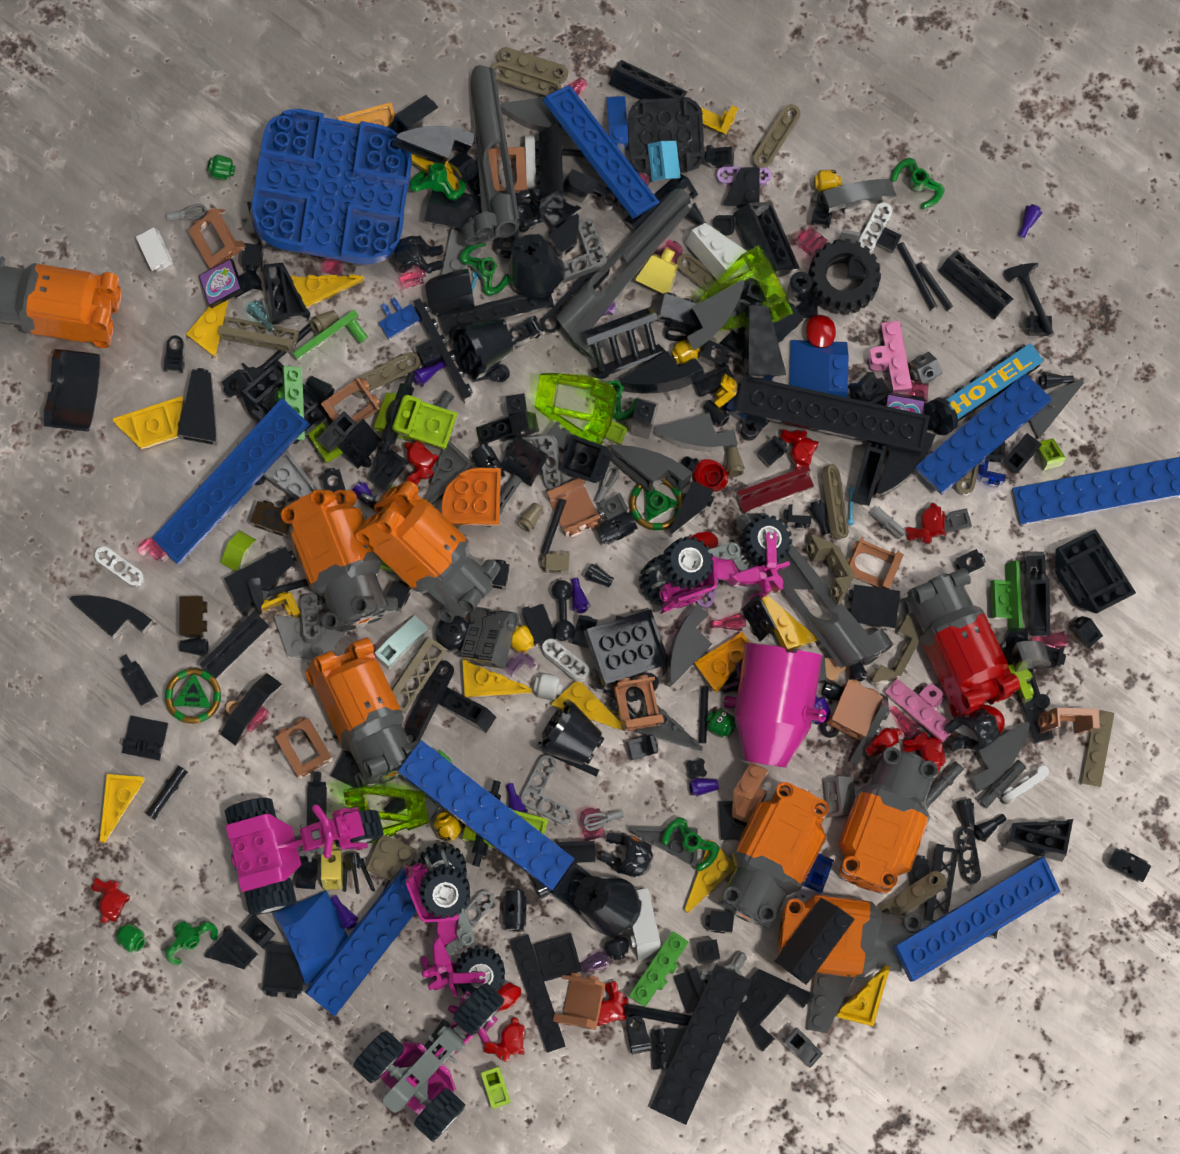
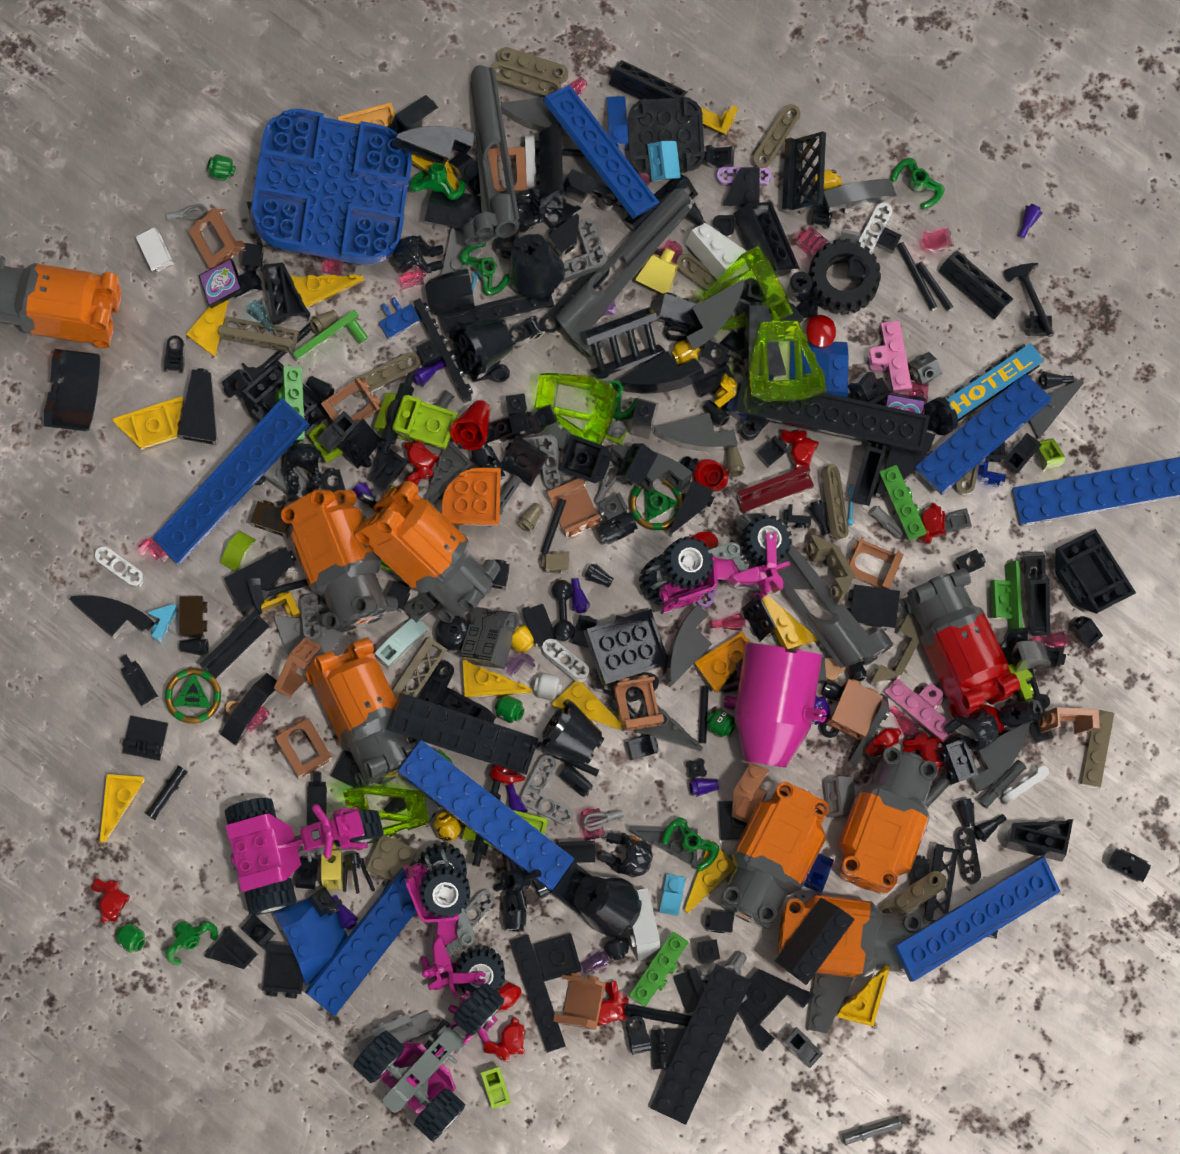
none -> medium azure slope [147,604,178,643]
none -> nougat panel [274,637,322,698]
none -> black hair [282,443,323,495]
none -> black bracket [308,887,343,917]
none -> light grey bracket [356,1011,436,1054]
none -> black plate [387,692,539,775]
none -> dark grey slope [404,592,441,623]
none -> red cone [450,400,491,450]
none -> red hat [489,765,526,786]
none -> black bar [493,859,542,910]
none -> green head [495,695,525,724]
none -> black bracket [527,404,558,434]
none -> black hinge [558,763,593,797]
none -> light grey plate [607,421,627,438]
none -> black hinge [615,443,658,487]
none -> medium azure slope [659,874,686,916]
none -> clear neon green windscreen [749,320,827,401]
none -> black fence [782,131,826,215]
none -> dark grey pin [842,1116,902,1146]
none -> bright green bracket [879,465,927,541]
none -> clear pink bracket [923,227,954,253]
none -> black bracket [937,738,979,785]
none -> black piece [999,699,1043,727]

